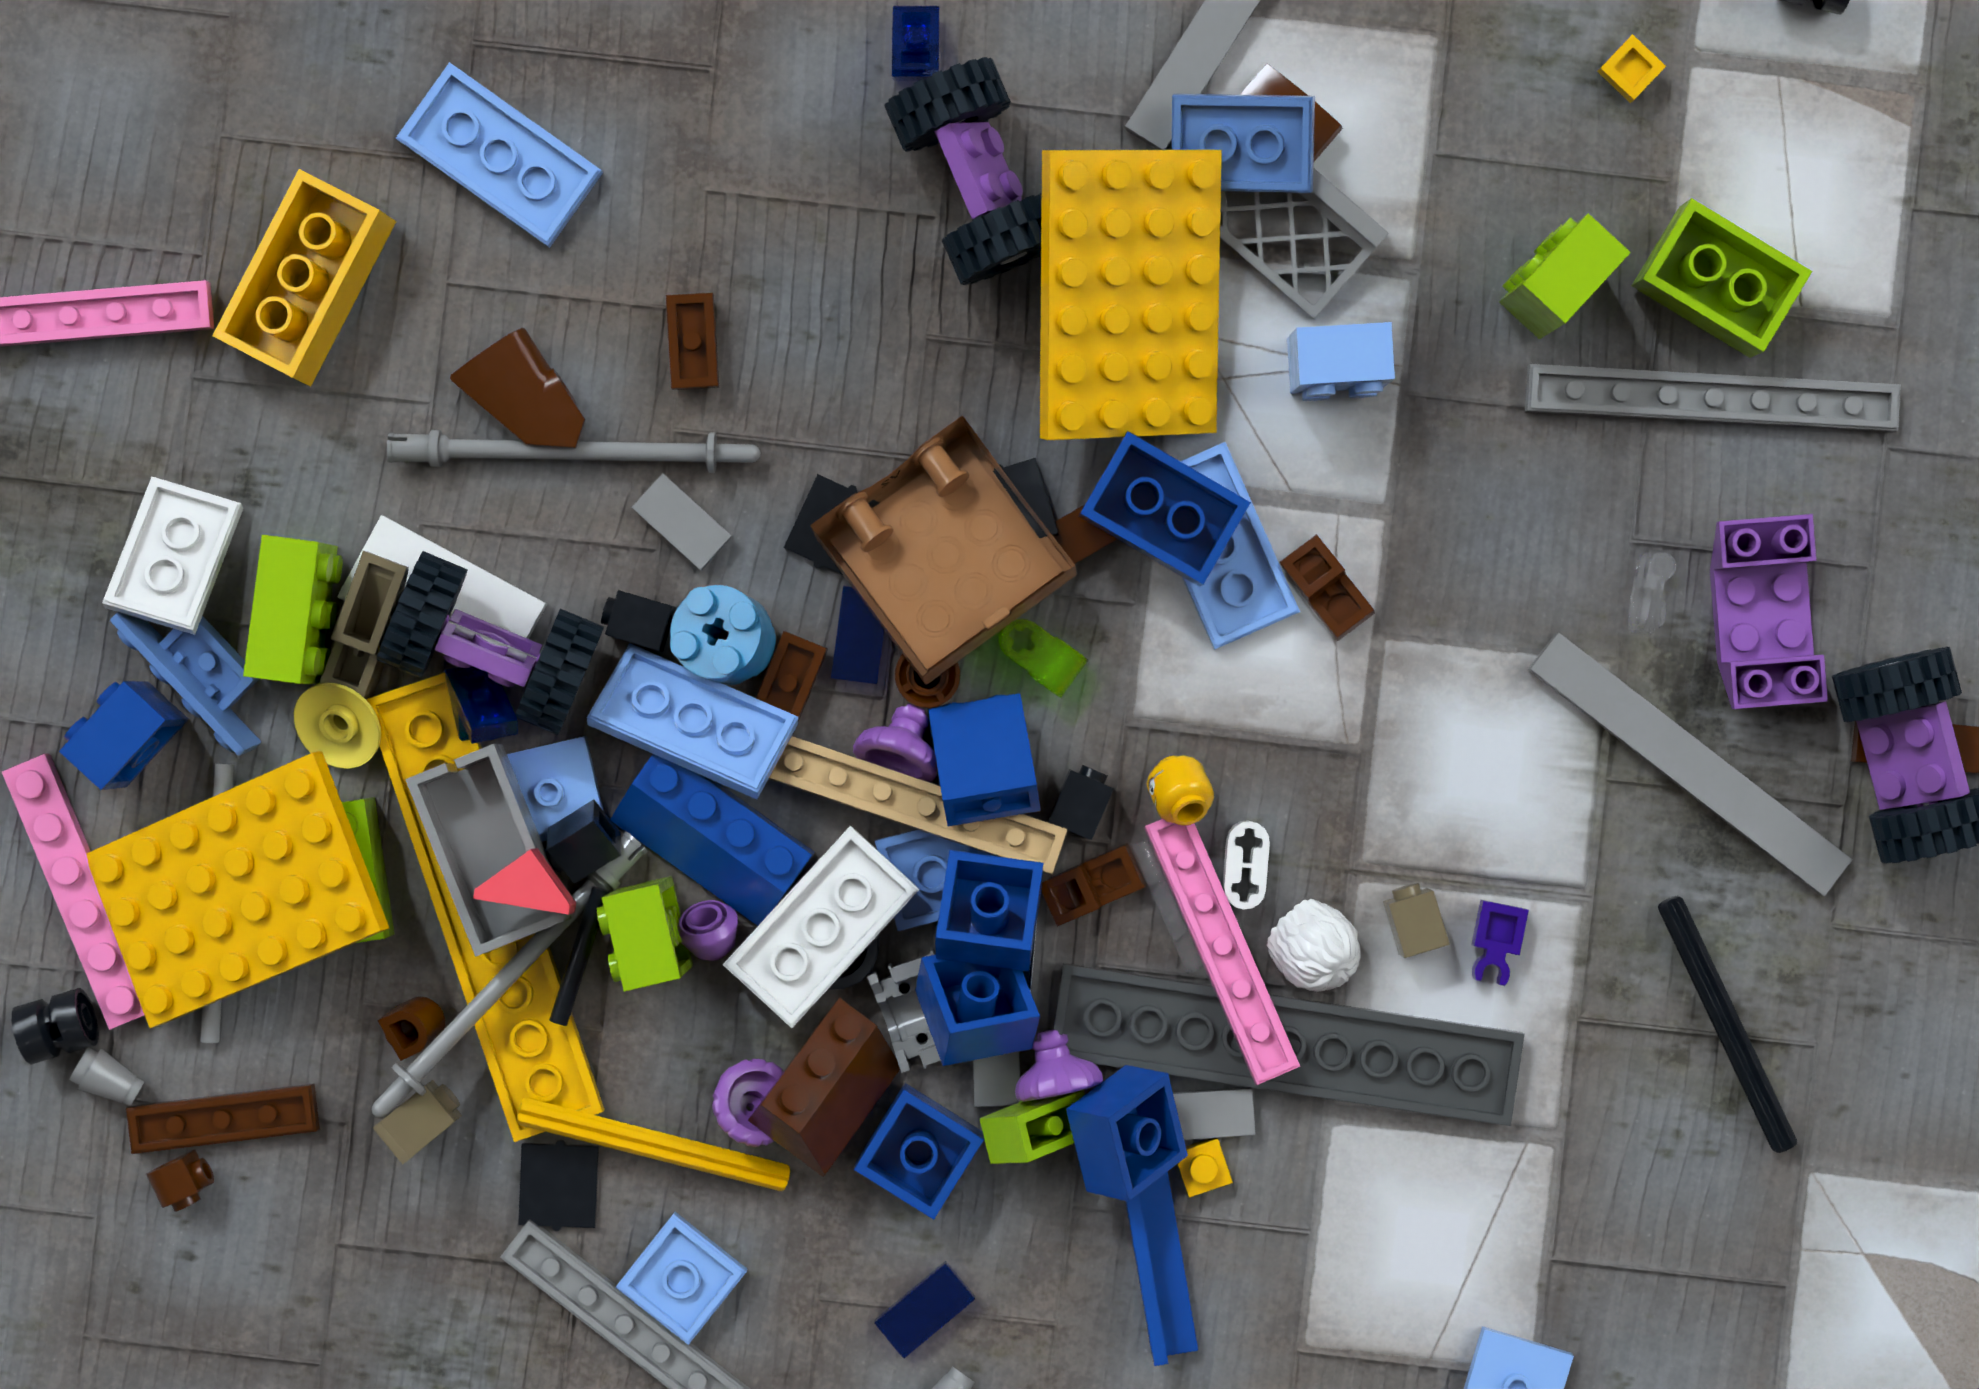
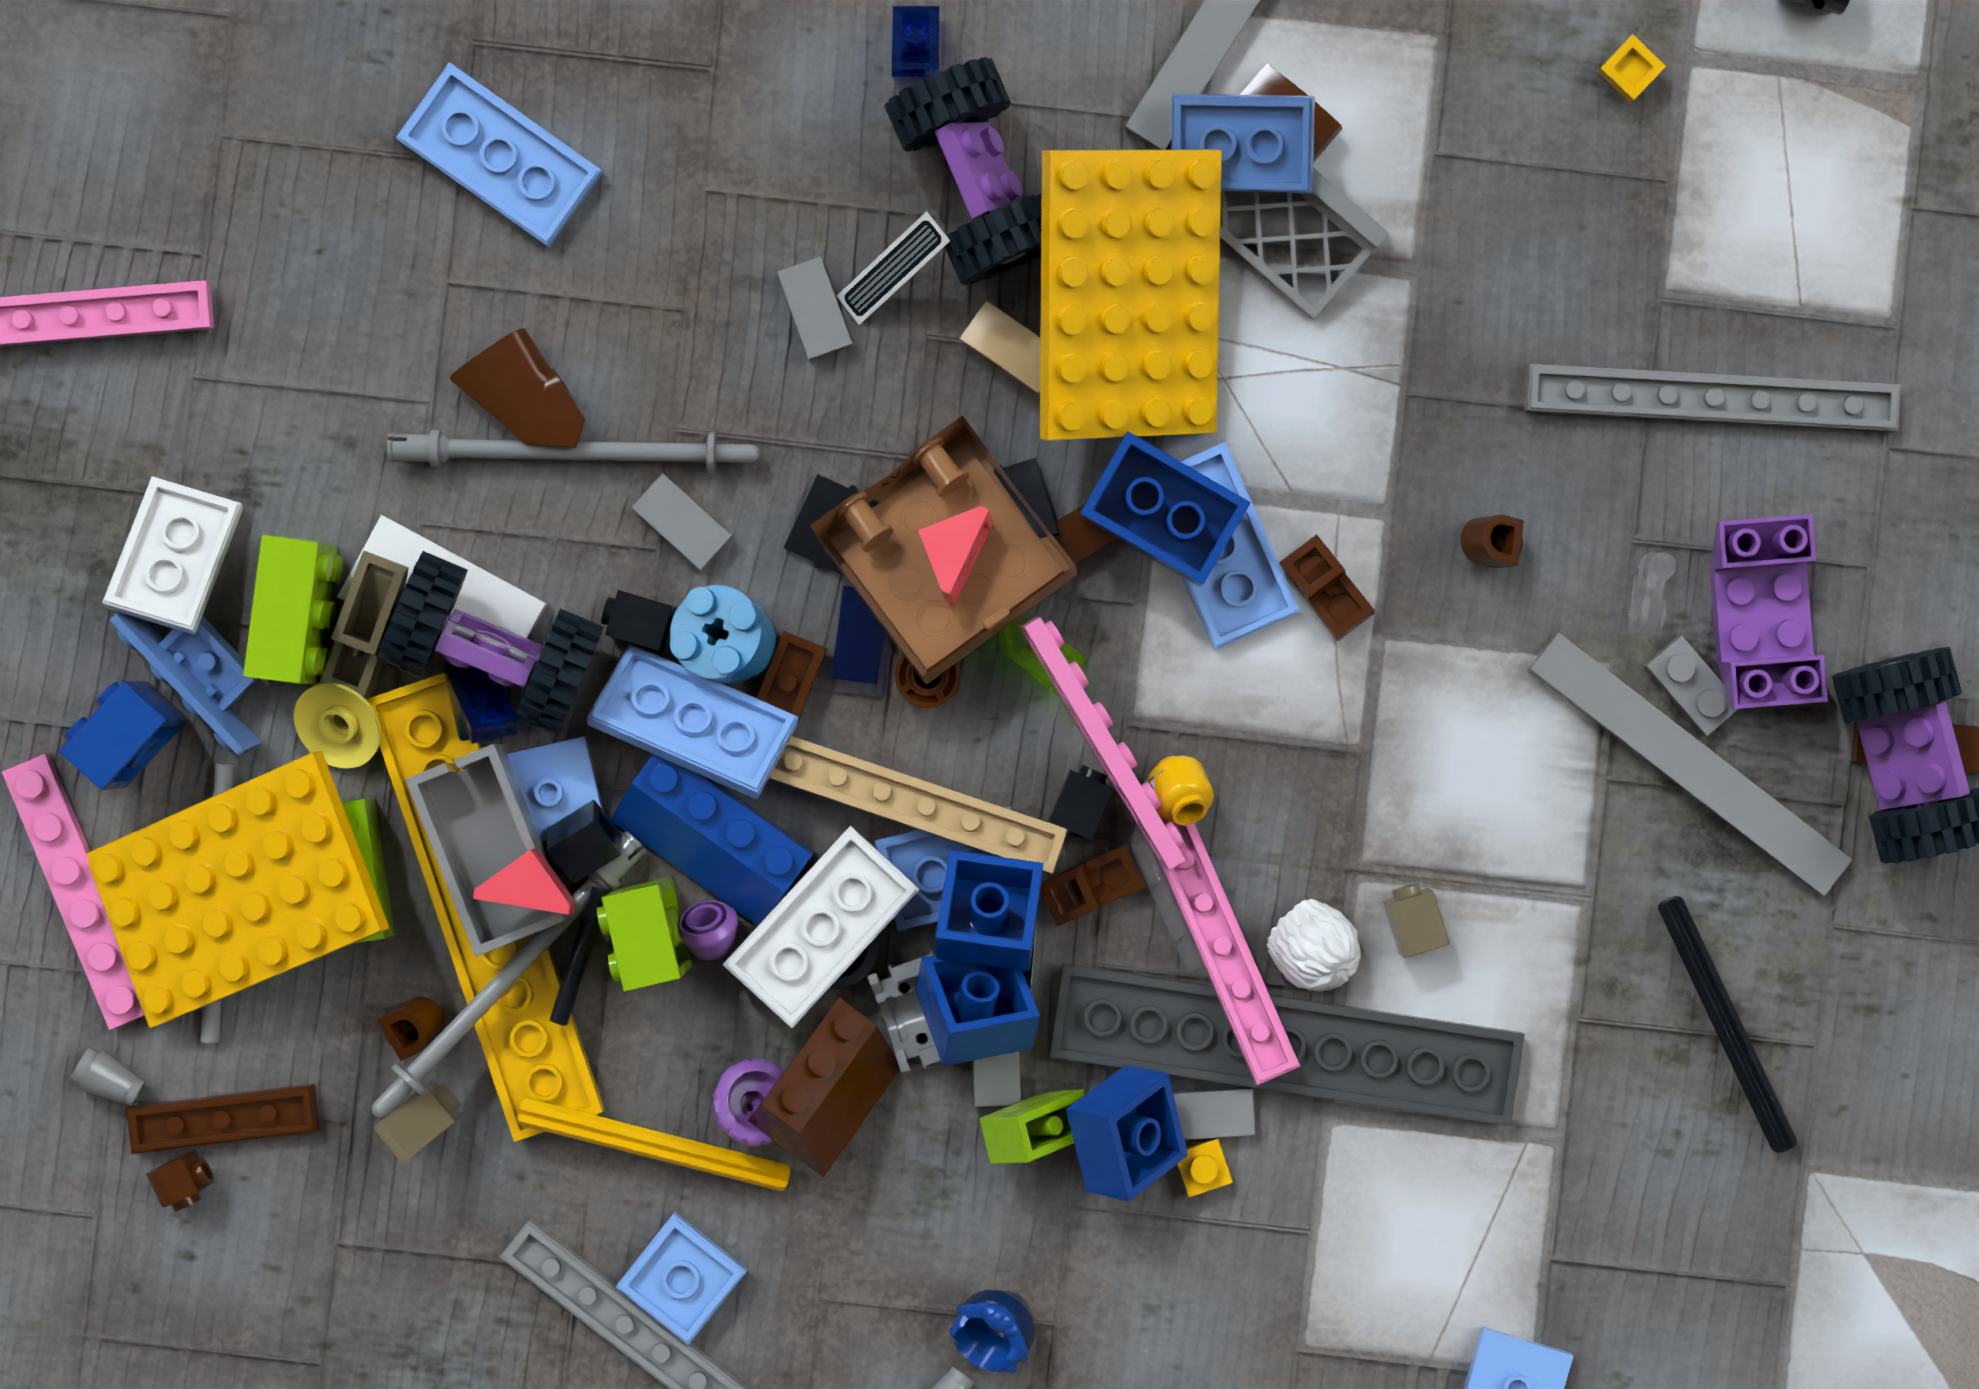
black wheel [11,988,99,1065] -> none
yellow brick [212,169,396,387] -> none
black piece [518,1140,599,1231] -> none
reddish brown plate [666,293,720,390] -> none
medium lavender hair [853,703,938,783] -> none
blue brick [854,1083,984,1220] -> none
clear blue tile [874,1261,975,1358] -> none
blue panel [928,693,1041,827] -> none
medium lavender hair [1015,1029,1103,1102] -> none
blue fence [1125,1172,1198,1366] -> none
white beam [1222,820,1270,910] -> none
light blue brick [1287,322,1395,401] -> none
dark purple plate [1471,899,1529,986] -> none
lime brick [1499,213,1631,340] -> none
lime brick [1631,198,1813,358] -> none
none -> light grey tile [777,256,853,361]
none -> sticker [836,211,950,325]
none -> coral slope [918,506,994,606]
none -> blue hair [949,1290,1035,1373]
none -> tan slope [959,301,1040,396]
none -> bright pink plate [1019,617,1186,870]
none -> reddish brown plate [1461,515,1524,568]
none -> light grey plate [1643,635,1738,736]

